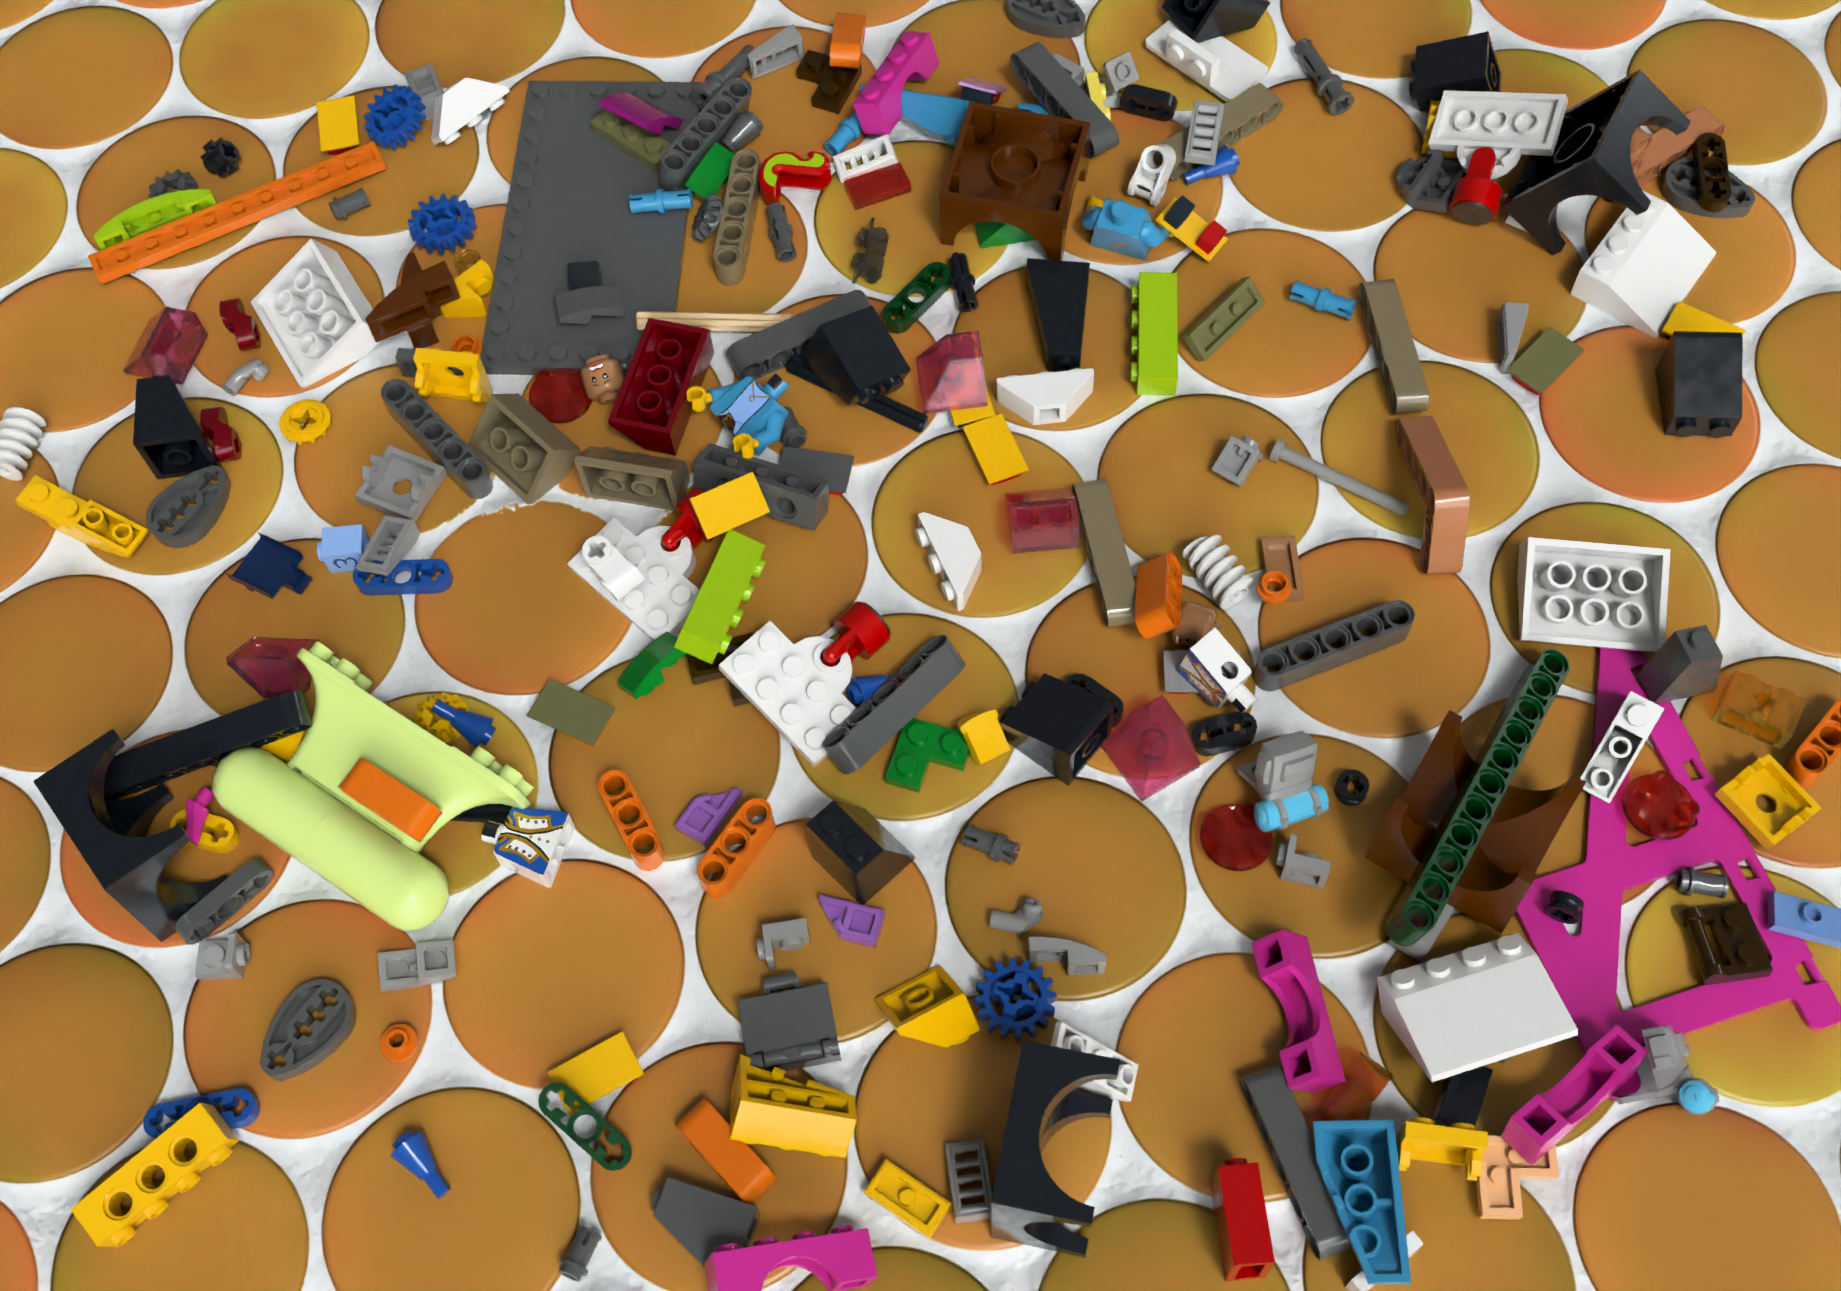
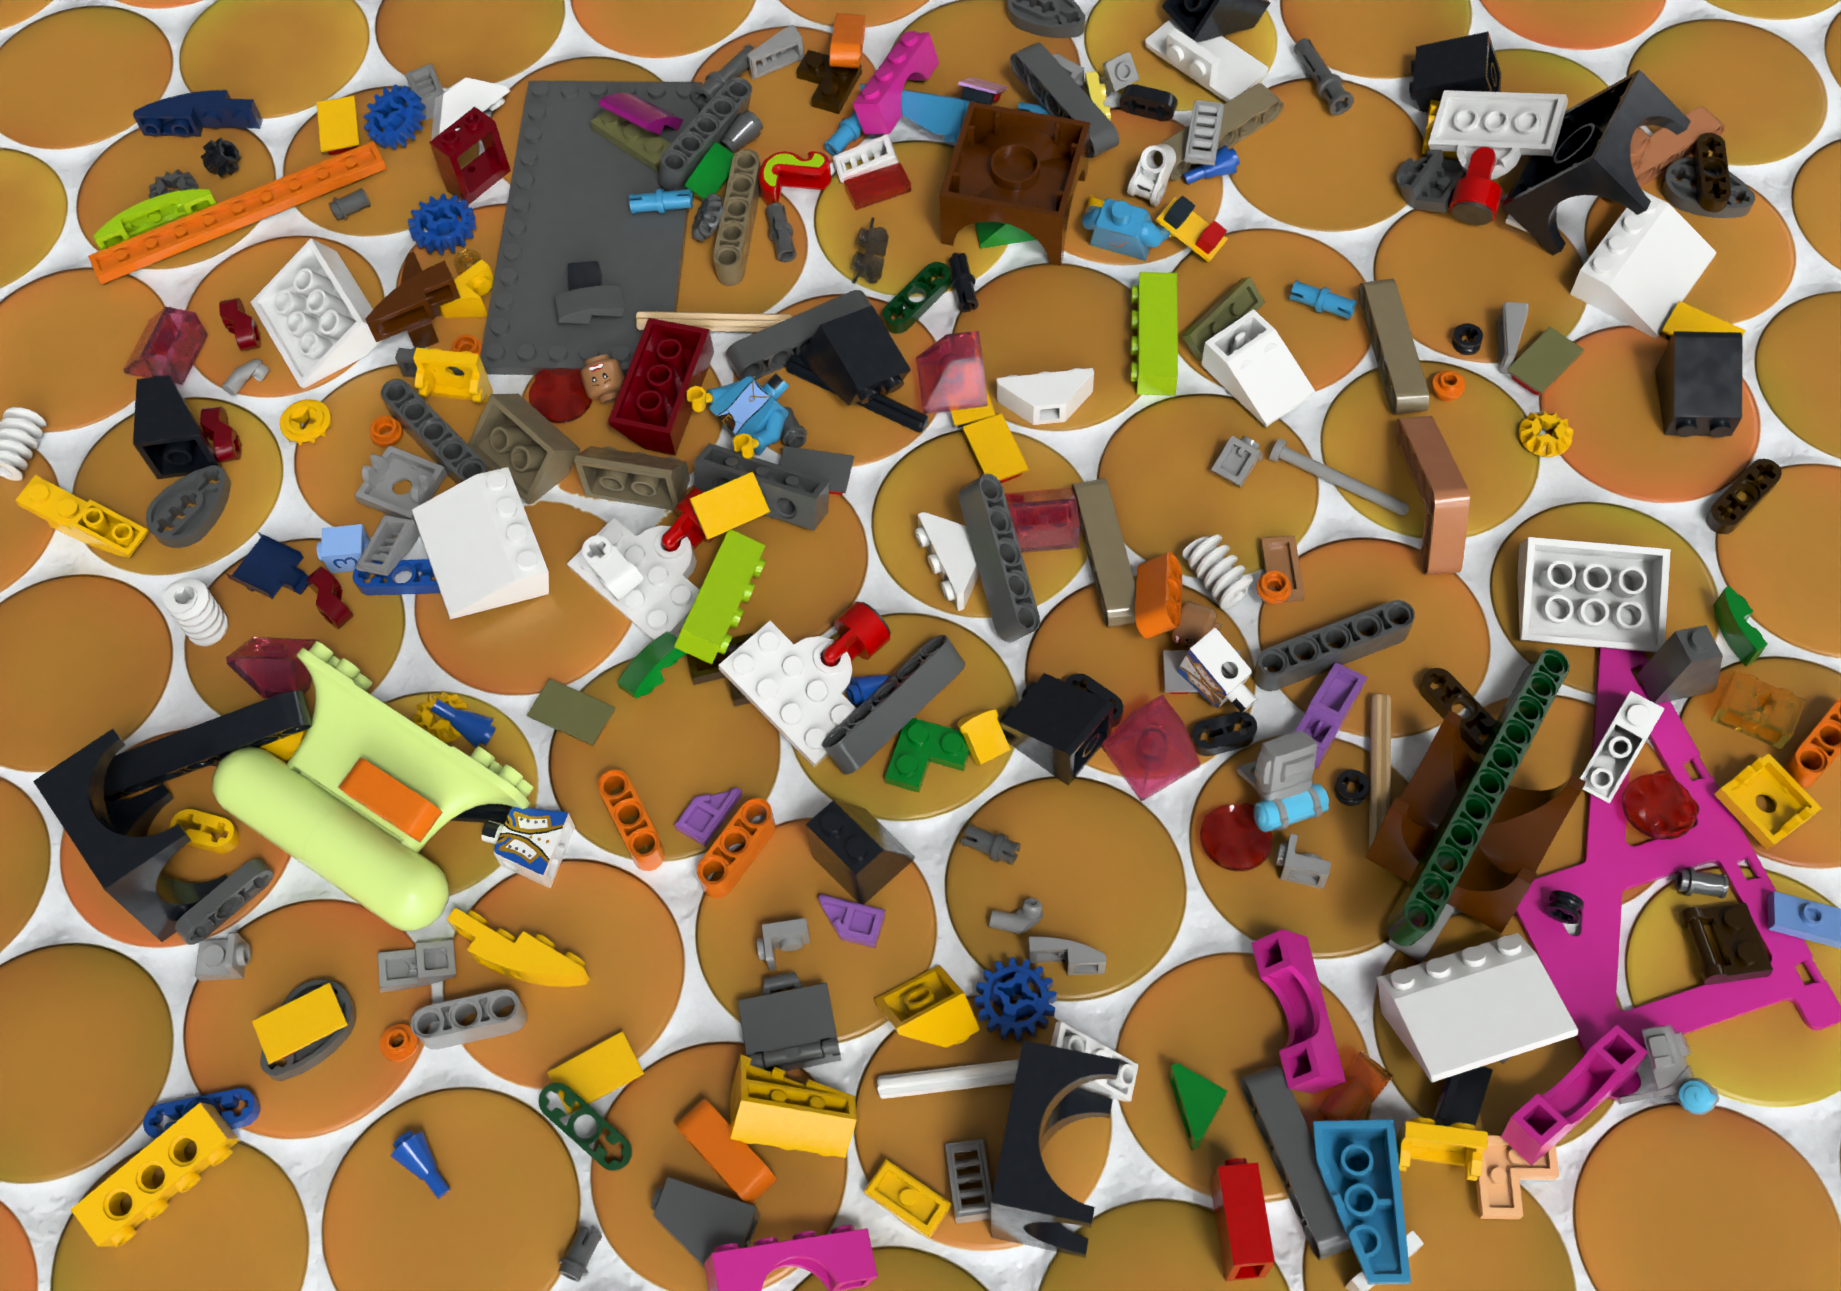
dark pink bar [186,787,214,846] -> none
black slope [1026,258,1090,372] -> none
none -> dark blue slope [133,90,263,137]
none -> white piece [163,578,228,647]
none -> yellow piece [252,982,348,1065]
none -> dark red piece [305,566,353,630]
none -> orange plate [370,416,403,447]
none -> light grey beam [411,989,527,1050]
none -> white slope [412,467,549,619]
none -> dark red window [429,107,511,205]
none -> yellow slope [446,908,590,987]
none -> white axle [877,1059,1019,1099]
none -> dark grey beam [958,473,1040,643]
none -> green slope [1168,1063,1227,1150]
none -> white slope [1201,309,1315,427]
none -> medium lavender slope [1294,662,1368,769]
none -> tan axle [1369,694,1391,849]
none -> dark brown beam [1420,668,1496,753]
none -> orange plate [1432,370,1466,402]
none -> black bush [1452,323,1483,355]
none -> yellow gear [1519,409,1574,457]
none -> dark brown beam [1706,459,1782,534]
none -> green slope [1713,586,1768,666]

